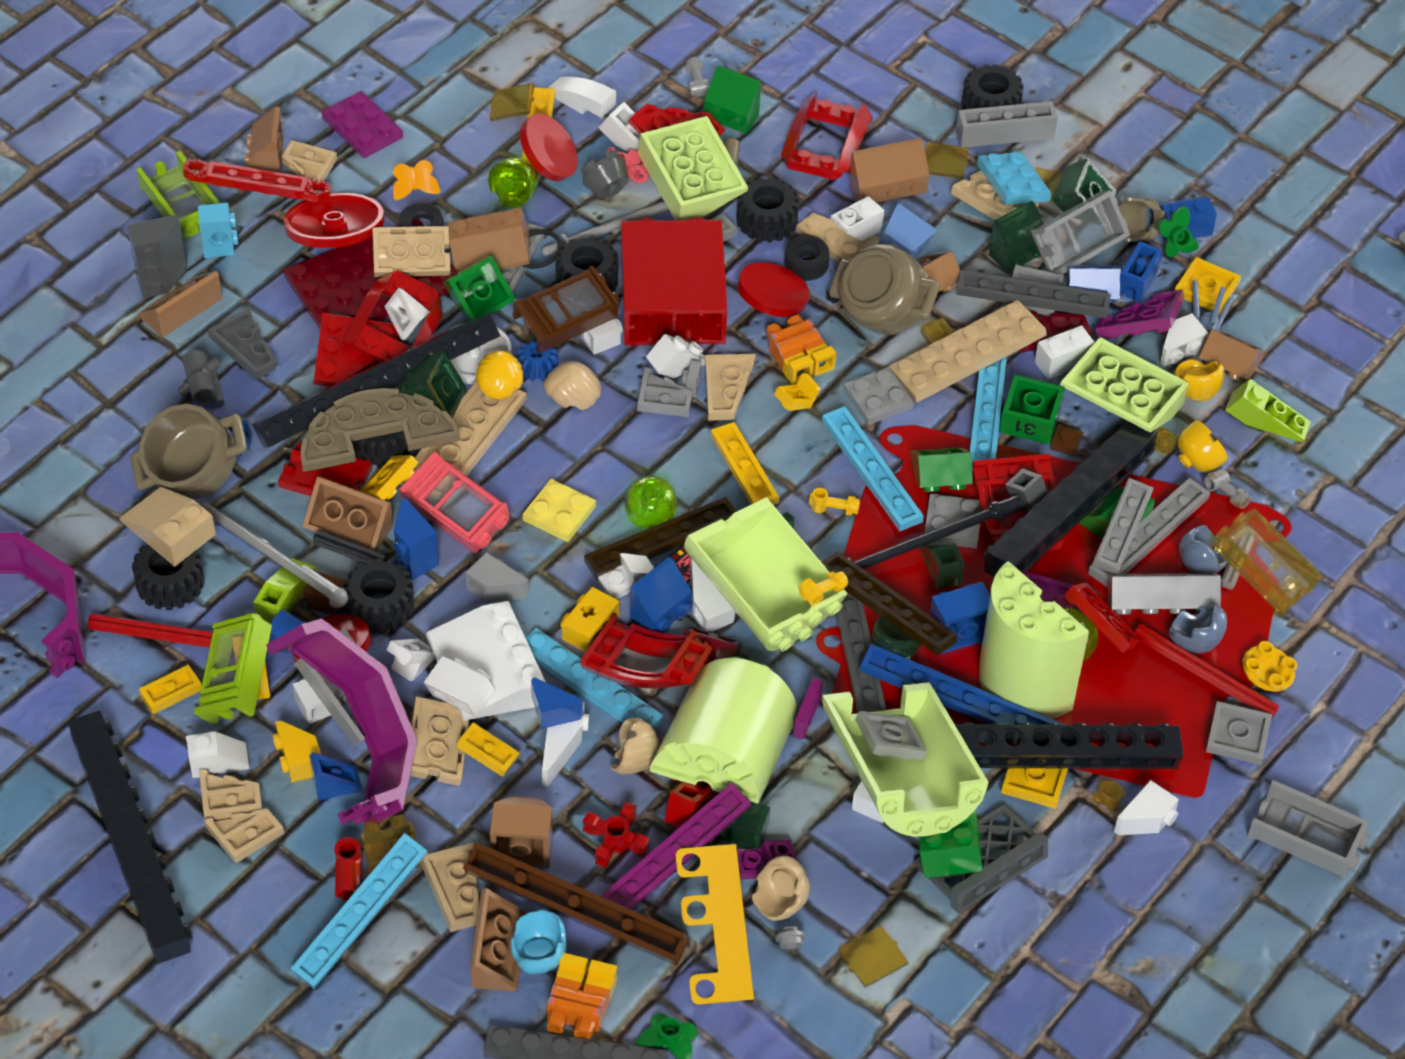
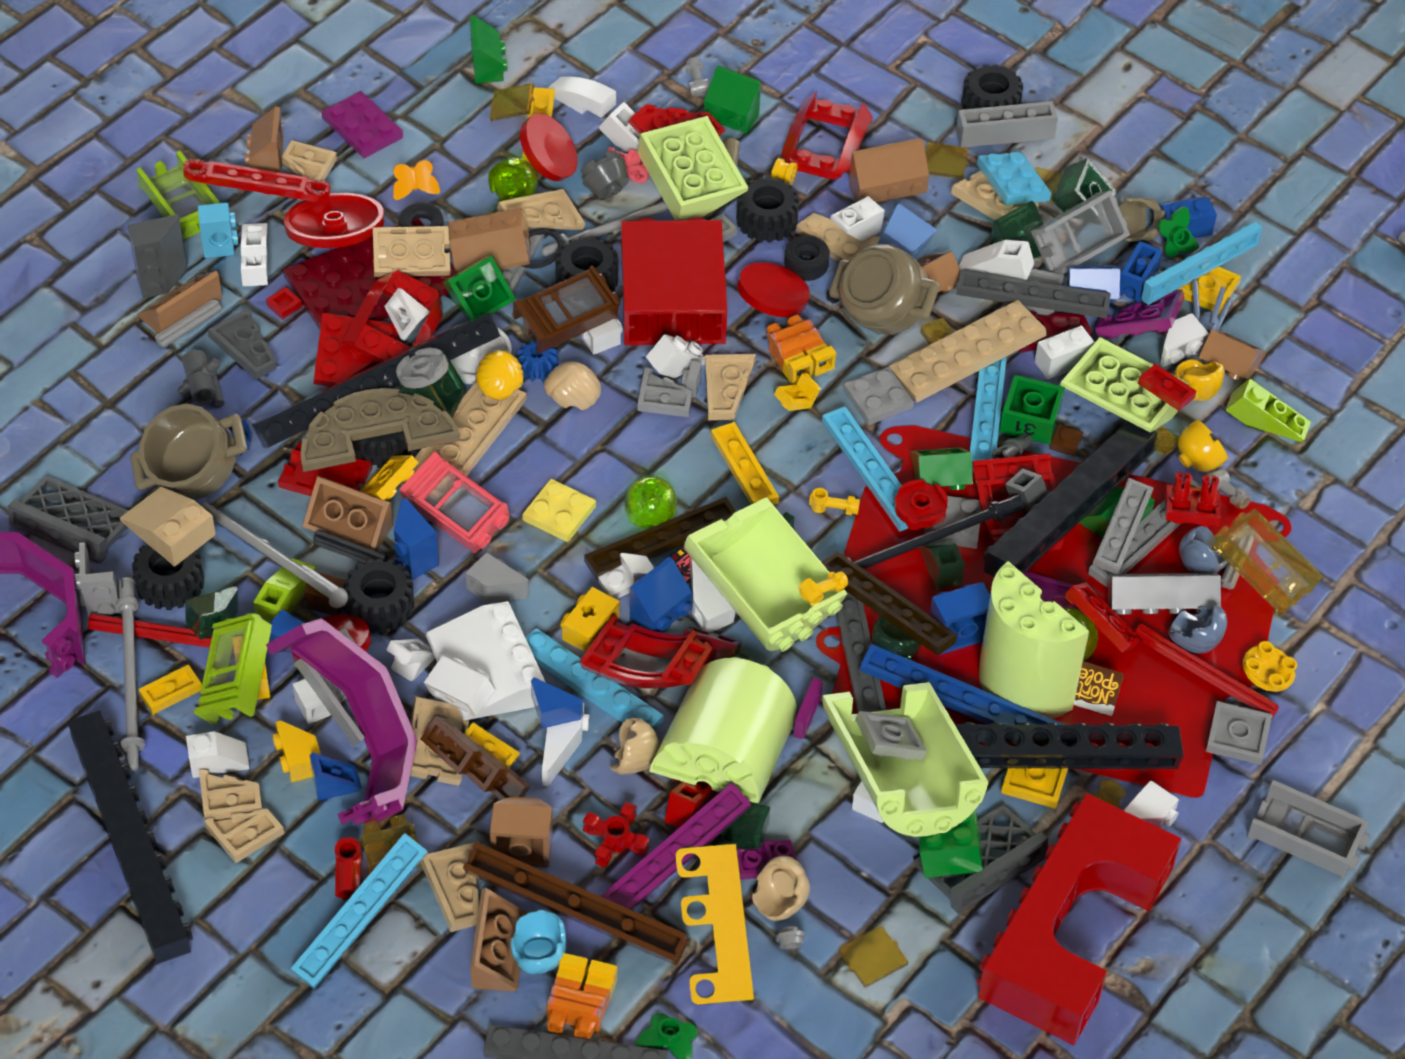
none -> dark grey fence [8,475,129,564]
none -> light grey bracket [75,542,122,617]
none -> light grey bar [116,577,145,771]
none -> light grey axle [155,299,222,348]
none -> clear green slope [185,586,238,640]
none -> white slope [241,223,268,286]
none -> red tile [266,287,302,320]
none -> light grey tile [396,348,449,389]
none -> reddish brown slope [420,716,531,800]
none -> green slope [470,15,508,84]
none -> tan wing [497,189,586,230]
none -> yellow wheel [771,158,798,186]
none -> red plate [894,480,948,530]
none -> white slope [959,240,1034,280]
none -> red arch [976,793,1182,1046]
none -> dark grey pin [992,433,1033,459]
none -> sticker [1074,661,1124,716]
none -> red plate [1138,363,1197,411]
none -> medium azure plate [1141,222,1263,305]
none -> red plate [1165,472,1221,527]

